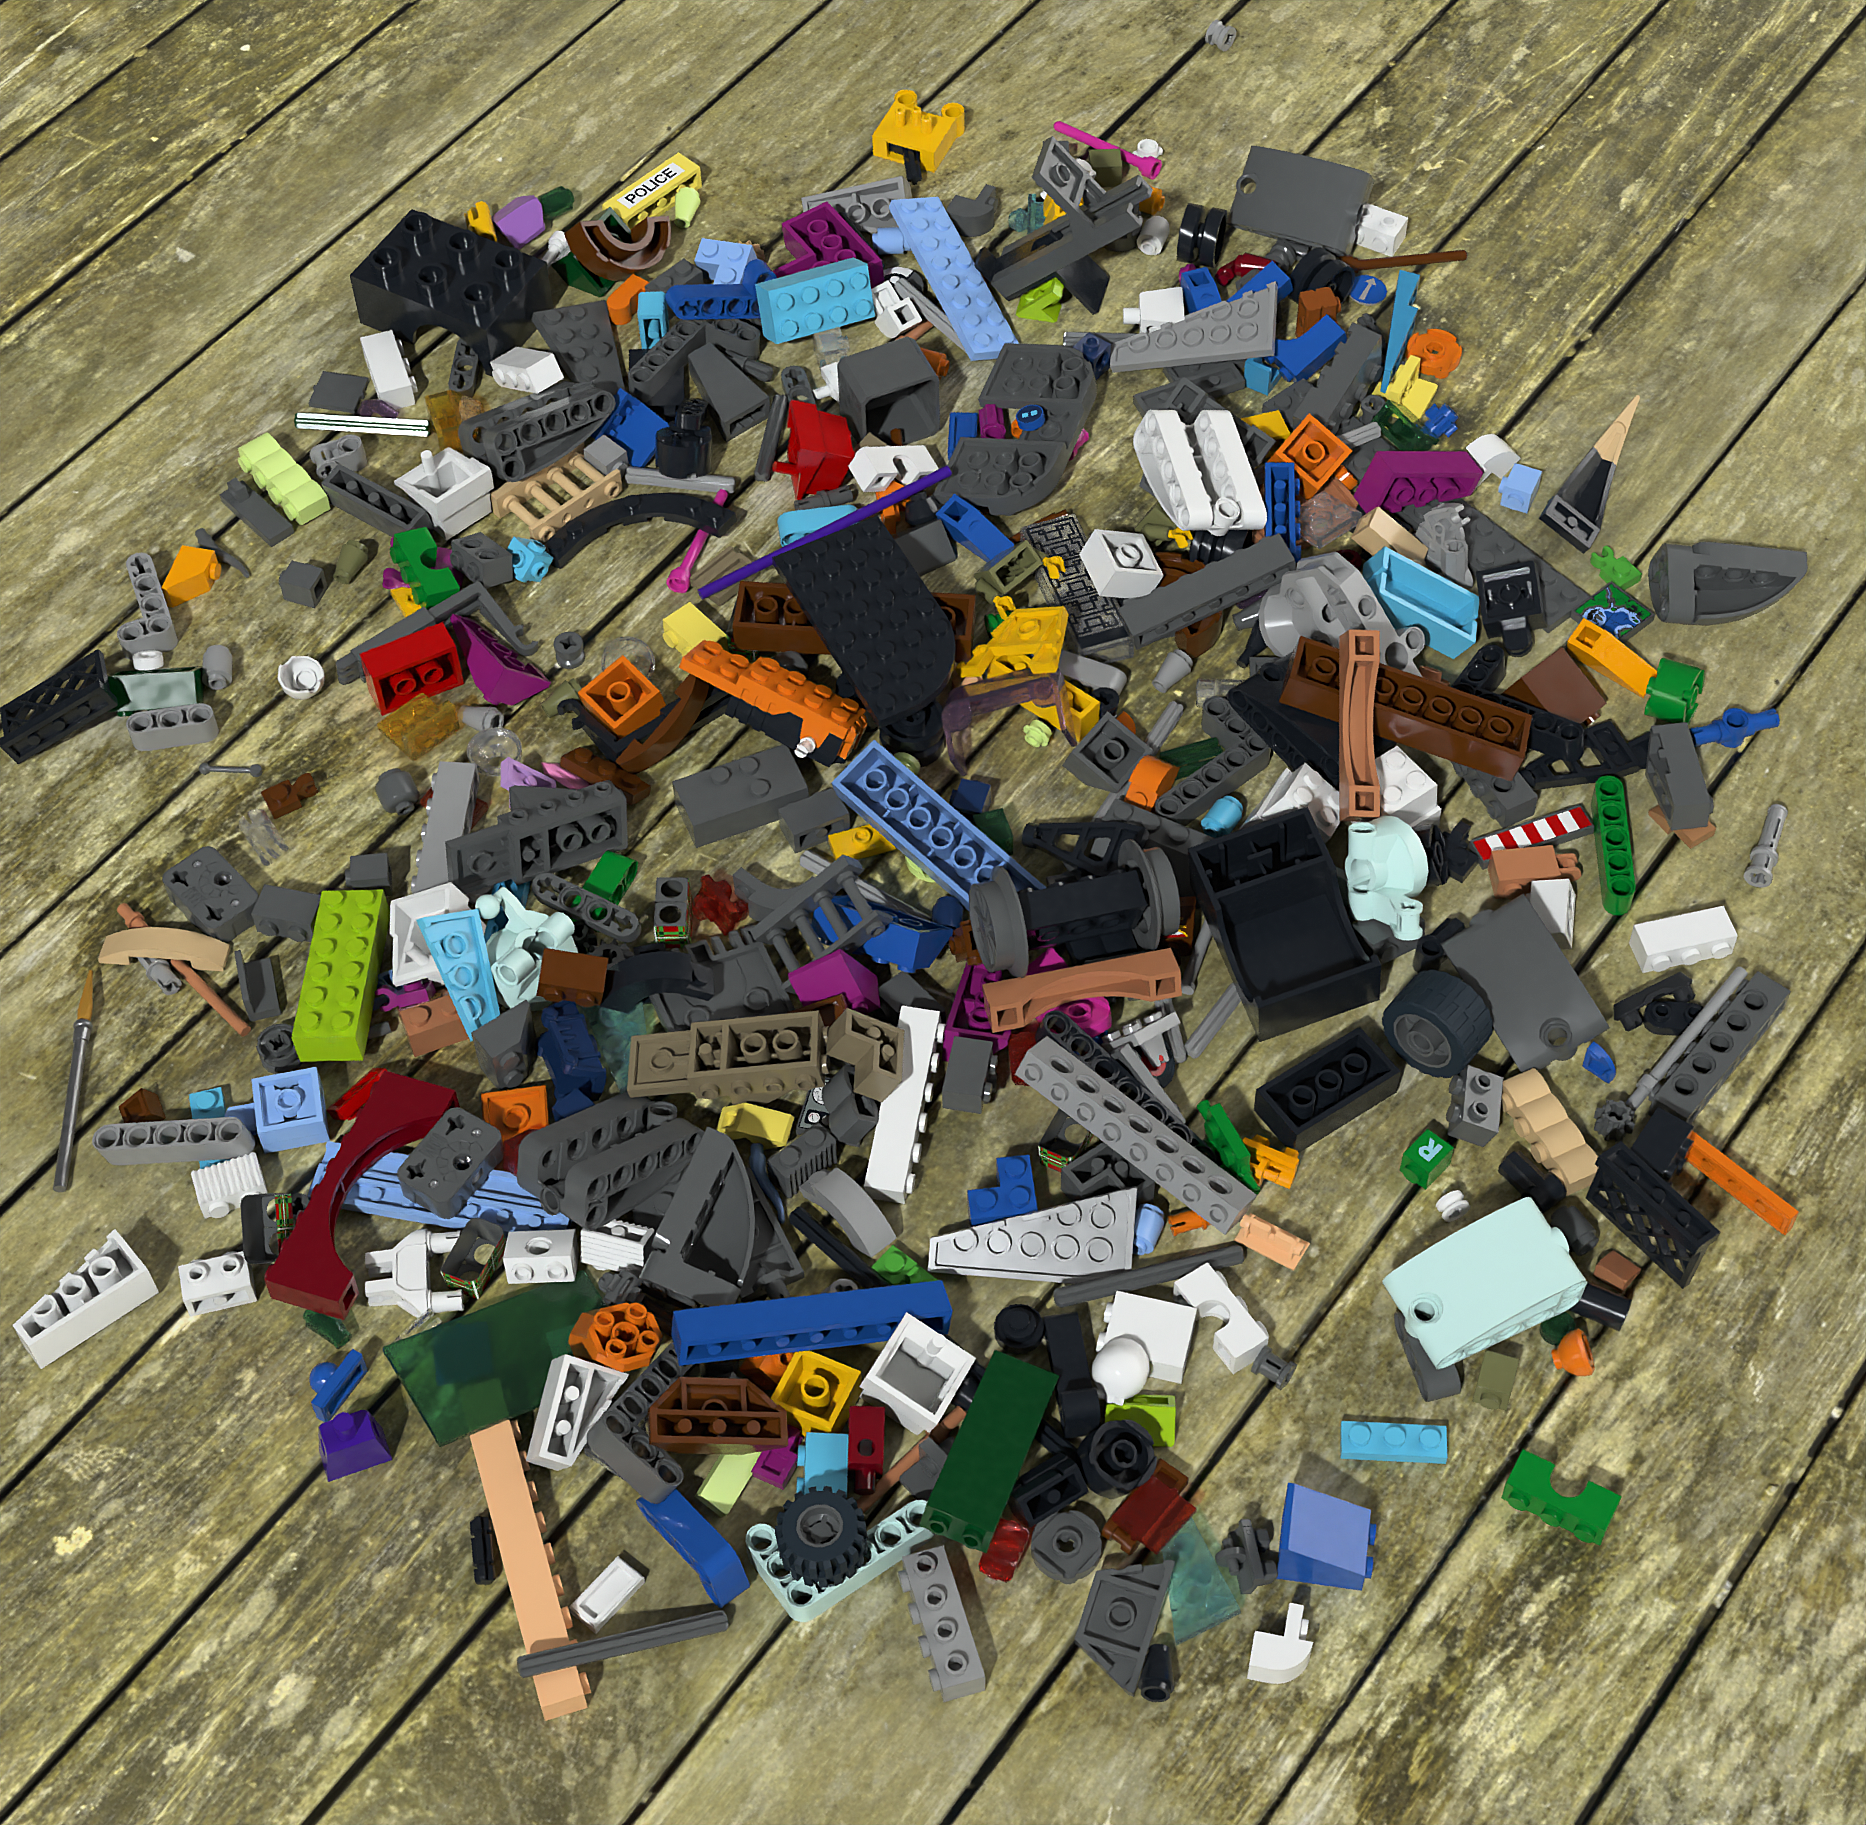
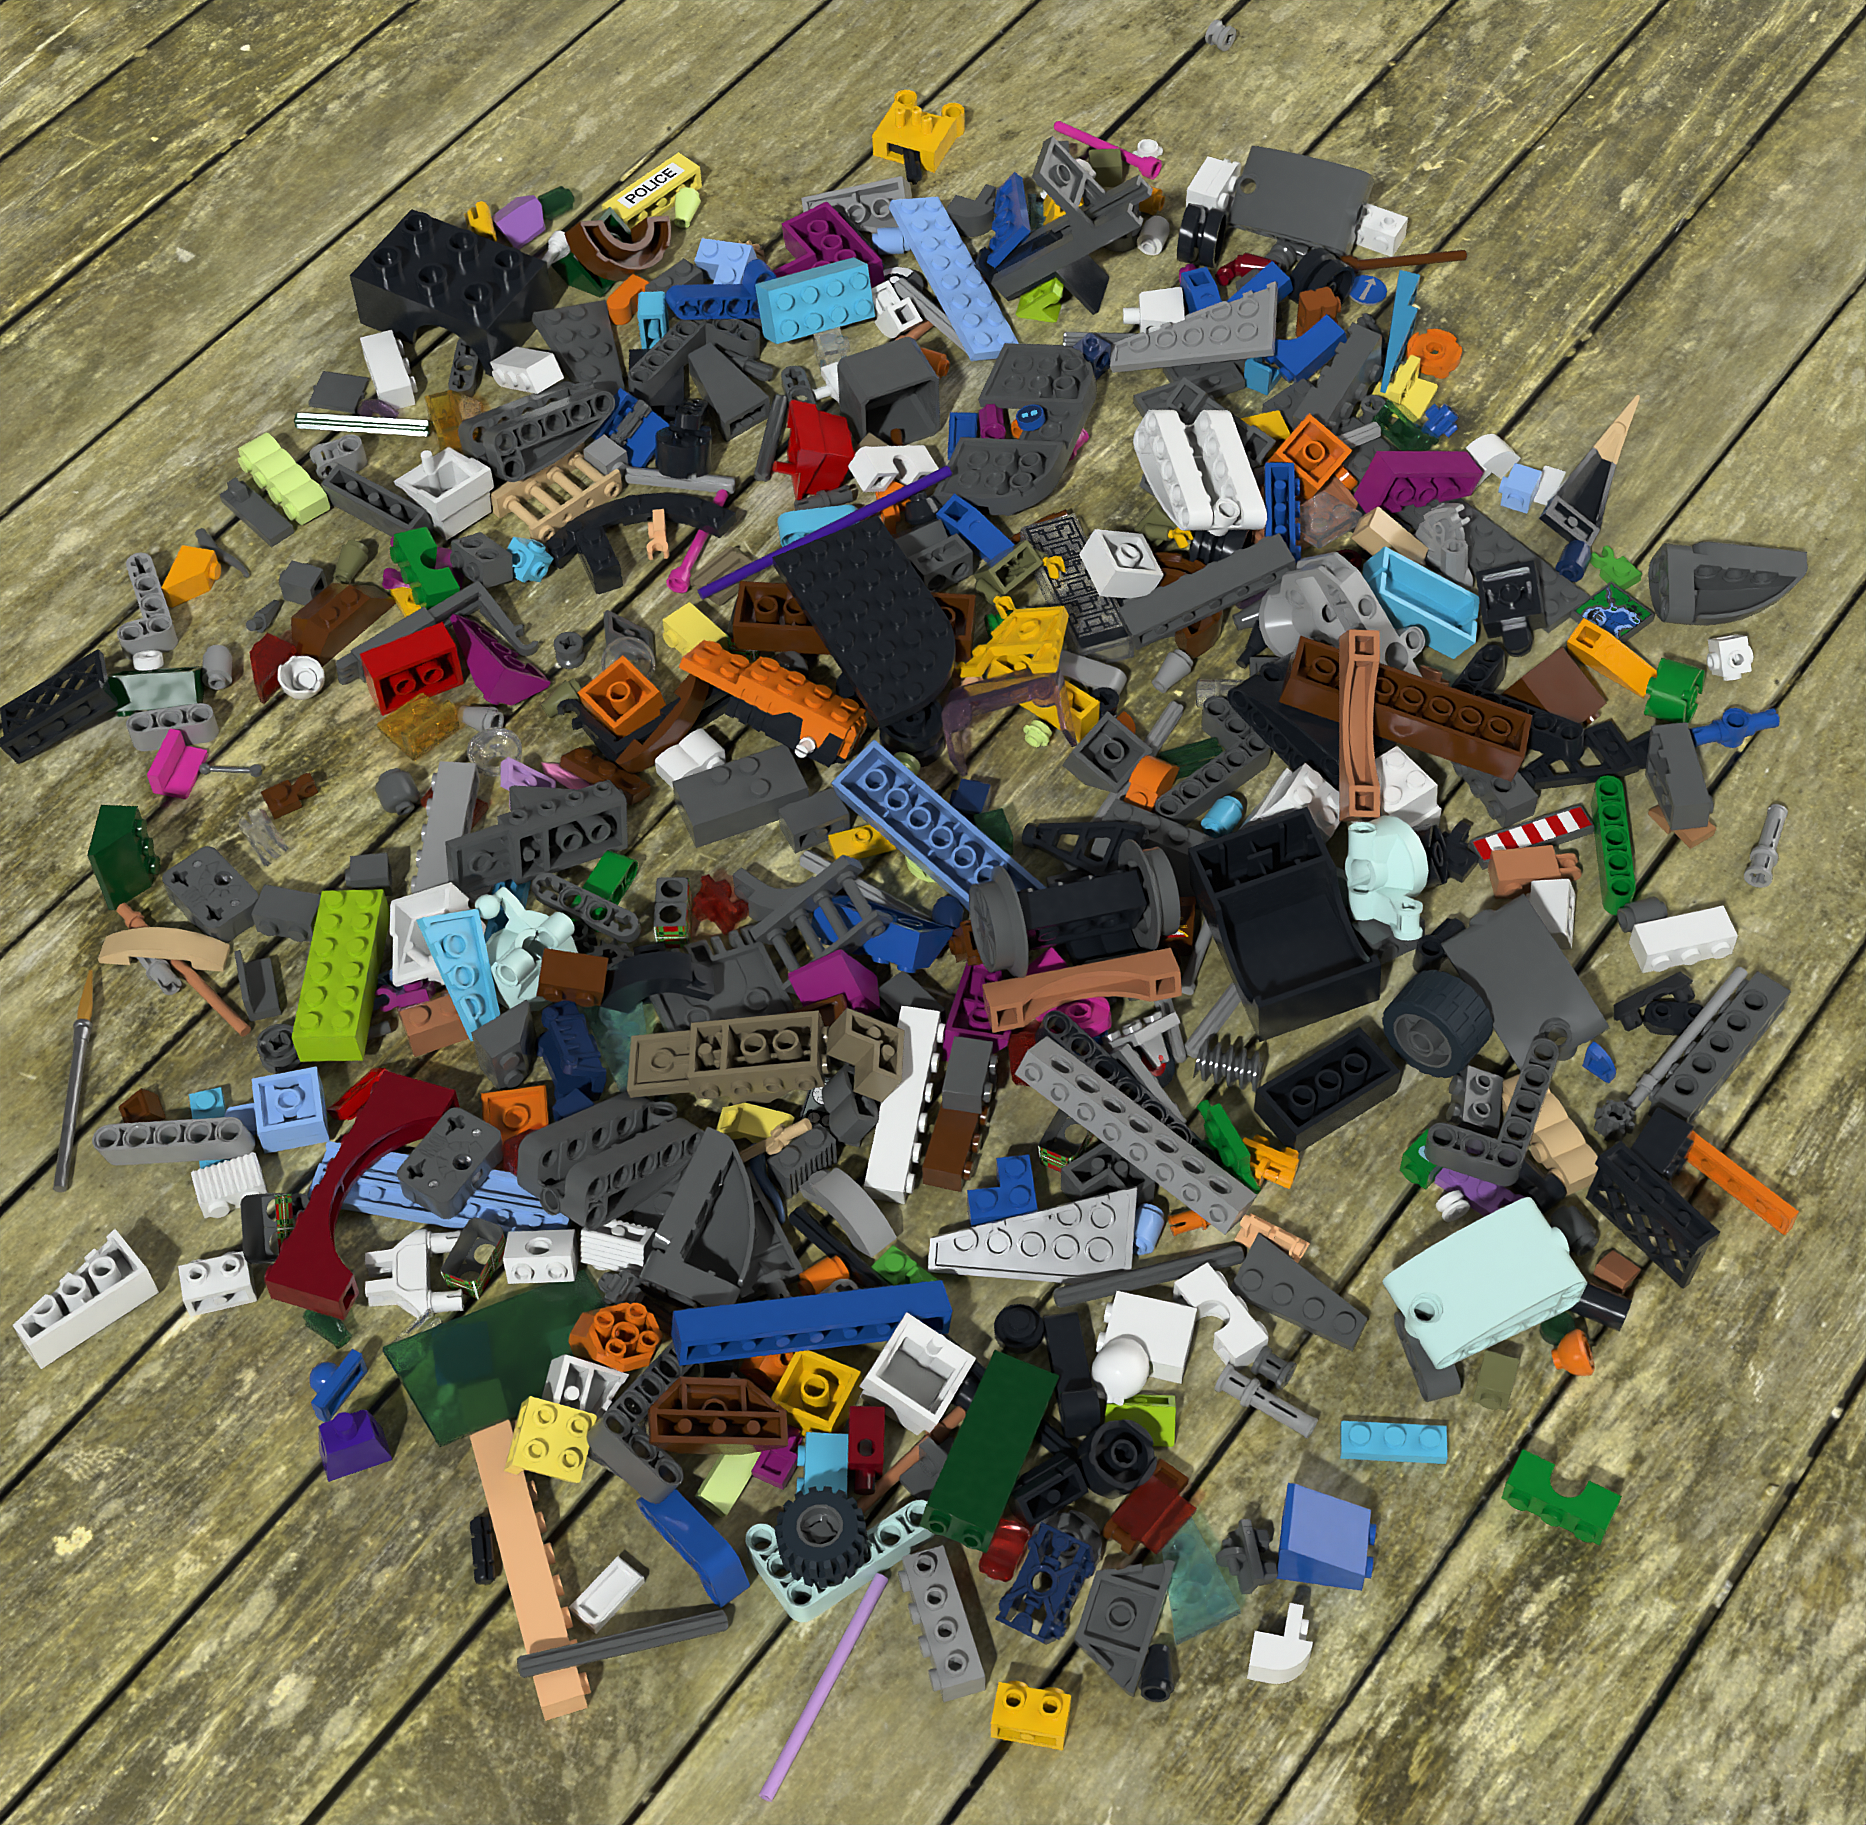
none -> dark green slope [87,805,160,910]
none -> dark pink panel [147,729,208,799]
none -> dark grey bar [246,600,280,633]
none -> clear red slope [249,632,298,704]
none -> reddish brown wedge [291,583,396,667]
none -> light yellow bracket [504,1396,597,1484]
none -> black brick [575,525,623,594]
none -> dark grey slope [603,610,654,662]
none -> dark grey axle [609,400,651,447]
none -> light nougat plate [647,509,669,560]
none -> white brick [655,728,726,789]
none -> tan sword [739,1118,812,1163]
none -> lavender piece [759,1573,888,1802]
none -> orange brick [797,1256,850,1296]
none -> dark grey brick [908,533,973,592]
none -> reddish brown brick [922,1102,990,1192]
none -> blue wing [987,172,1031,268]
none -> yellow brick [991,1681,1071,1750]
none -> dark blue piece [995,1522,1096,1645]
none -> white brick [1186,156,1241,218]
none -> dark grey piece [1193,1039,1264,1093]
none -> light grey pin [1214,1363,1318,1439]
none -> dark grey wing [1230,1232,1367,1352]
none -> dark grey beam [1424,1038,1559,1186]
none -> medium lavender plate [1434,1168,1525,1217]
none -> white sticker [1533,466,1566,505]
none -> dark blue brick [1555,540,1591,582]
none -> dark grey brick [1617,897,1668,933]
none -> white brick [1707,634,1753,681]

